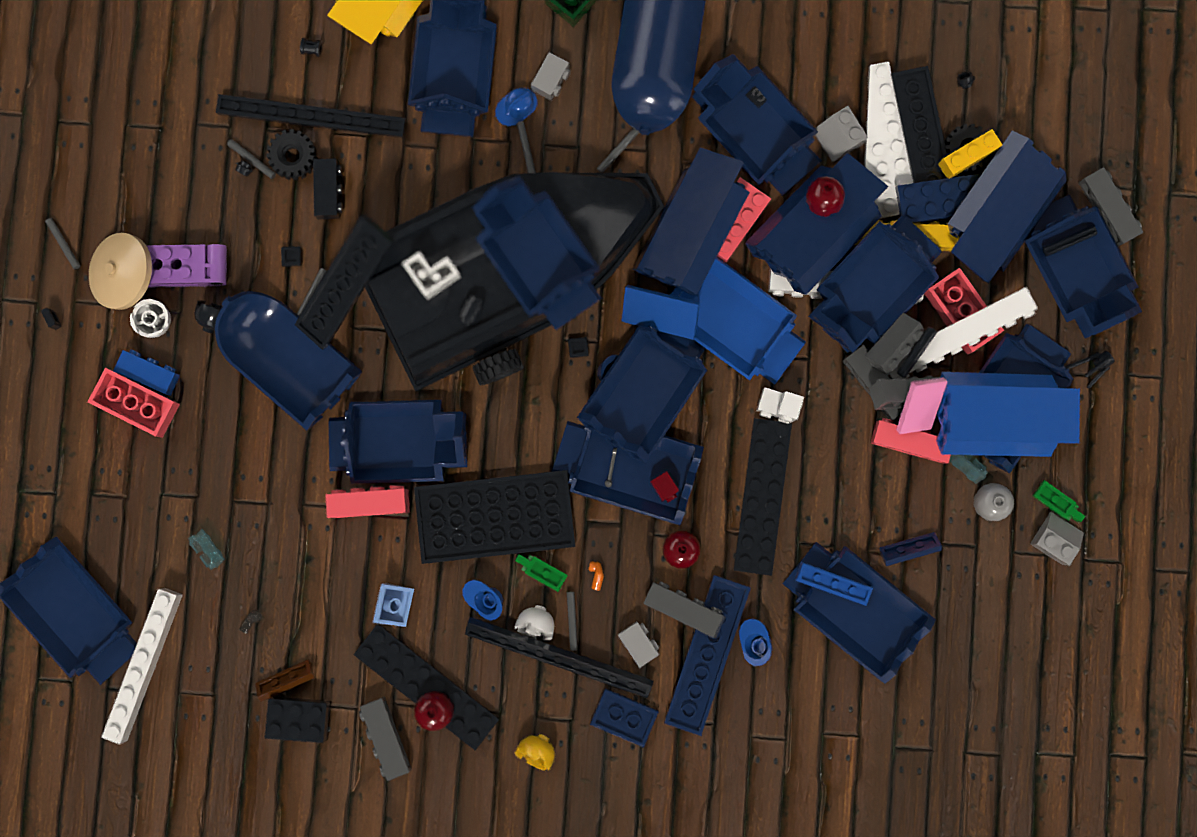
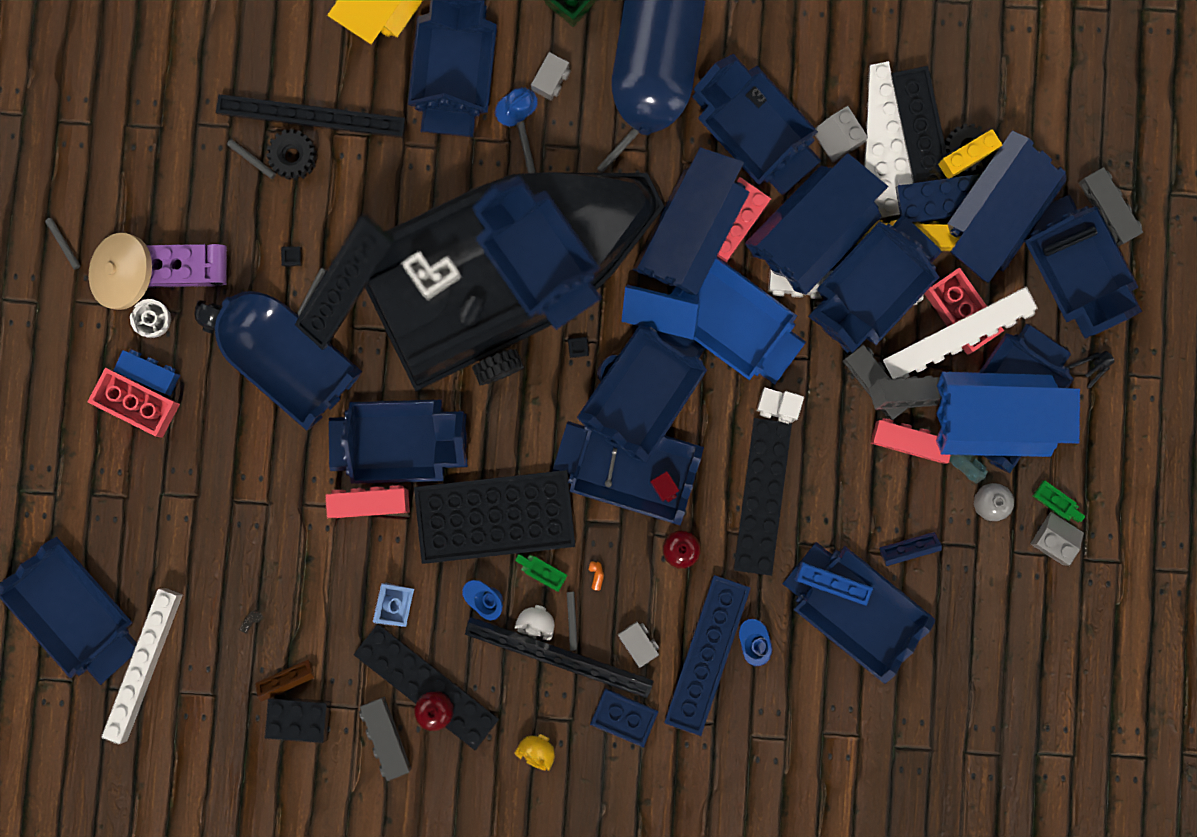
black tile [41,308,62,330] -> none
clear light blue hinge [188,529,225,570] -> none
black plate [235,160,253,177] -> none
black bush [300,37,323,57] -> none
black brick [313,159,343,220] -> none
dark grey brick [643,581,726,638] -> none
dark red cylinder [806,176,845,217] -> none
dark grey brick [865,313,925,376] -> none
bright pink tile [896,378,948,434] -> none
black axle [897,326,937,378] -> none
black plate [957,72,975,89] -> none

